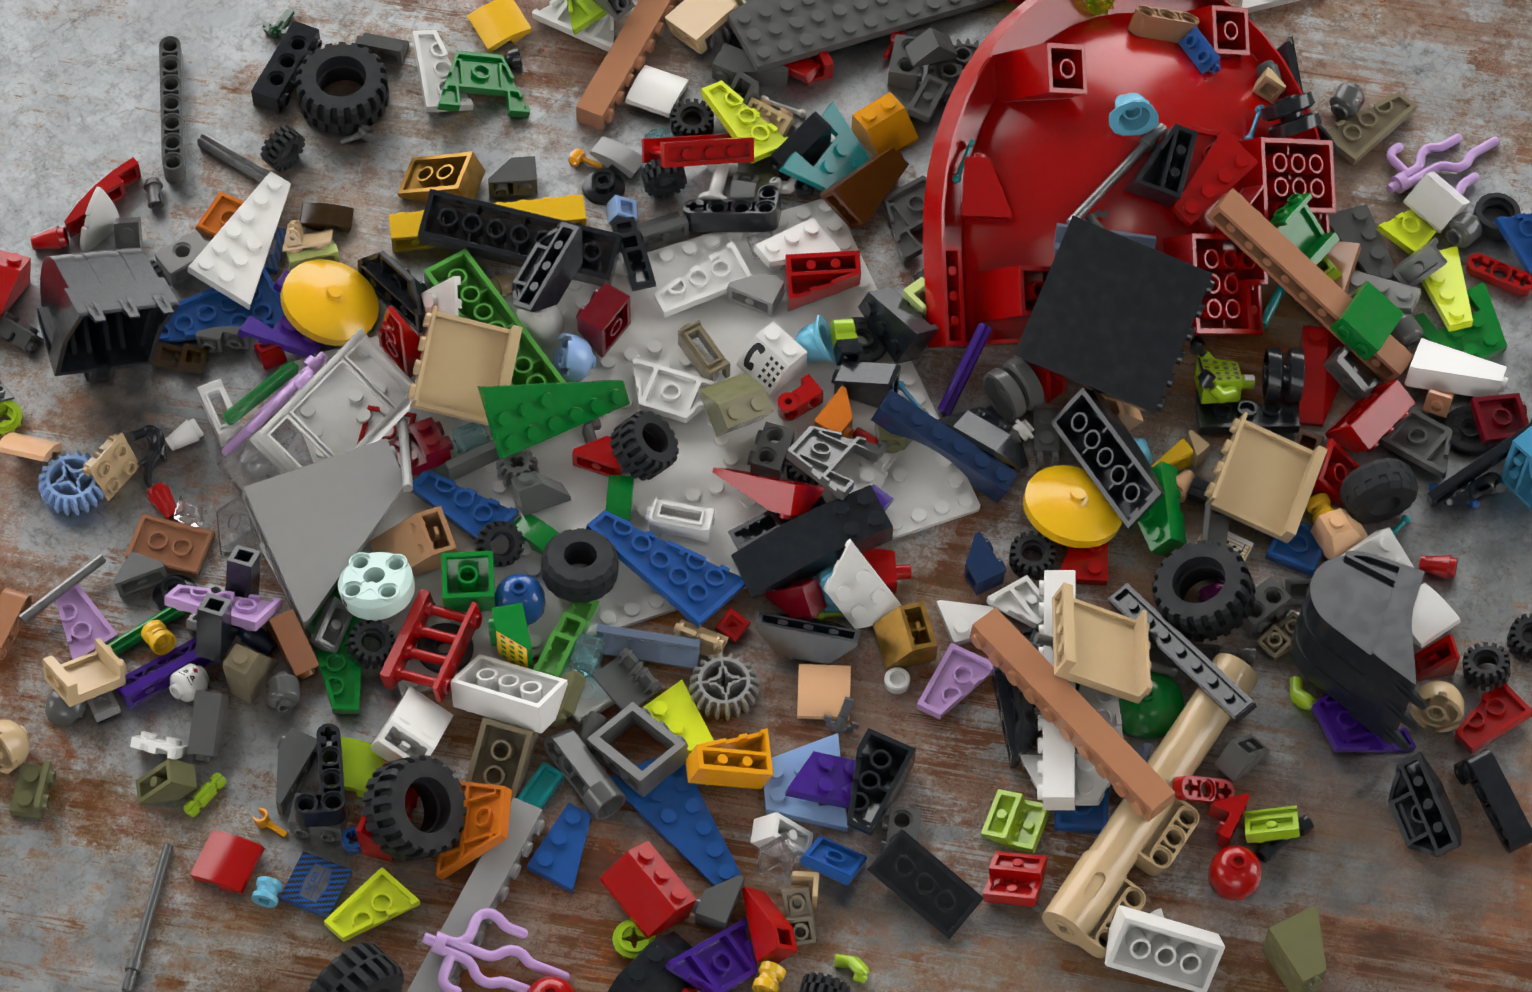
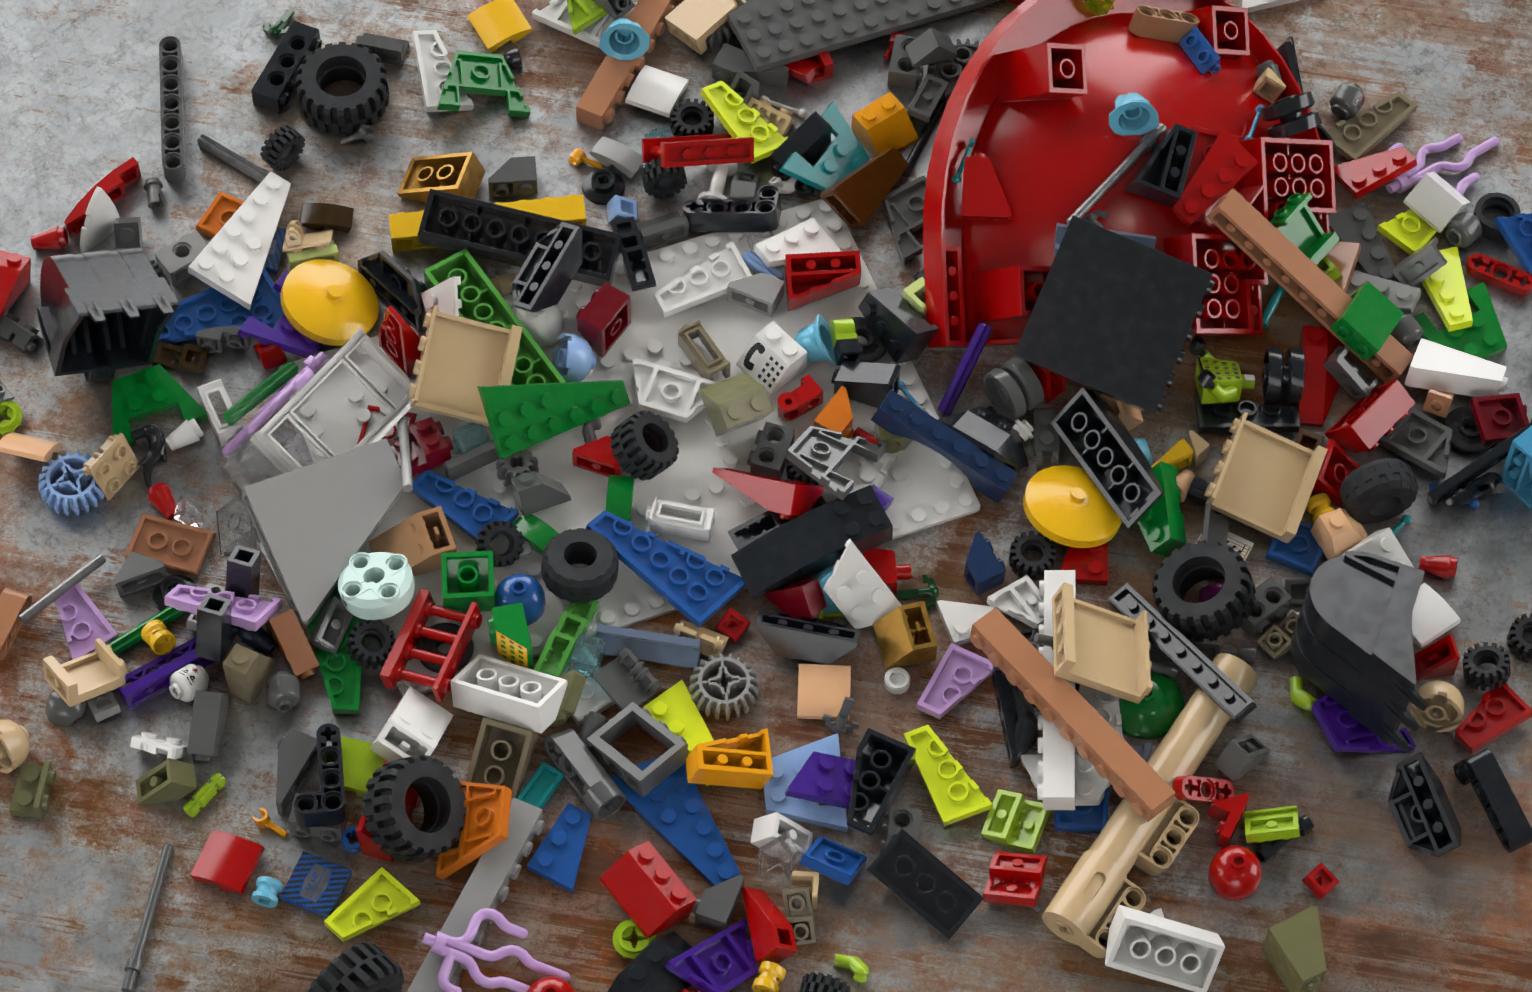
none -> green wing [112,364,208,447]
none -> medium azure piece [599,18,650,60]
none -> light blue axle [742,250,784,280]
none -> dark green piece [898,575,939,611]
none -> black bar [902,100,947,177]
none -> neon yellow wing [904,725,993,827]
none -> red tile [1301,862,1340,900]
none -> wing [1334,146,1417,199]

